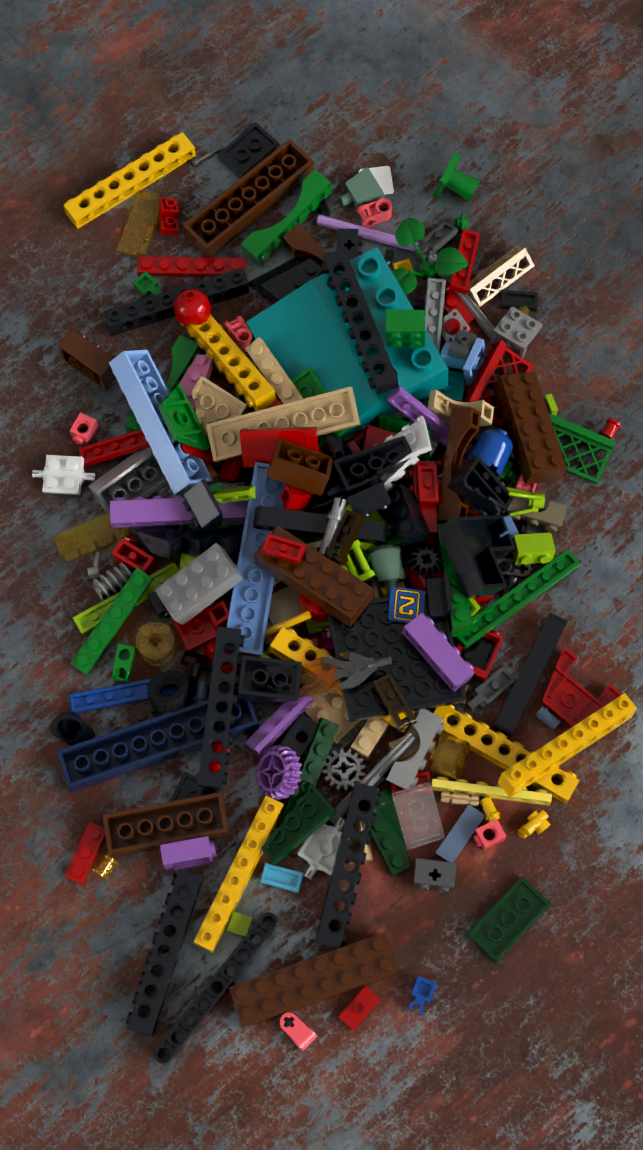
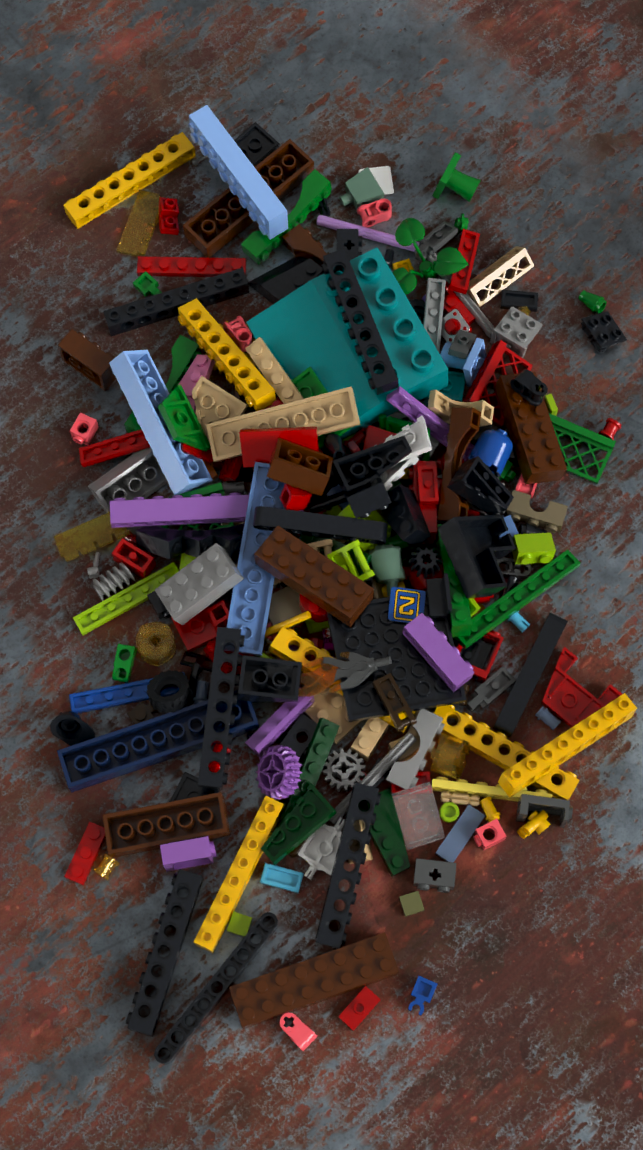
white plate [32,455,95,495] -> none
green plate [71,568,154,675] -> none
red cylinder [174,289,211,326] -> none
slope [182,479,223,532] -> none
lime slope [213,485,256,504] -> none
red plate [262,533,306,565] -> none
light grey pin [319,497,347,556] -> none
dark brown plate [326,510,365,566] -> none
green brick [386,310,425,349] -> none
dark green tile [466,876,551,964] -> none
lime plant [506,487,545,516] -> none
none -> light blue brick [188,105,288,240]
none -> olive tile [399,891,425,917]
none -> lime tile [439,802,459,823]
none -> medium azure pin [507,611,531,633]
none -> black piece [510,369,548,406]
none -> dark grey panel [516,794,573,828]
none -> green cone [578,290,607,314]
none -> black hinge [581,311,627,353]

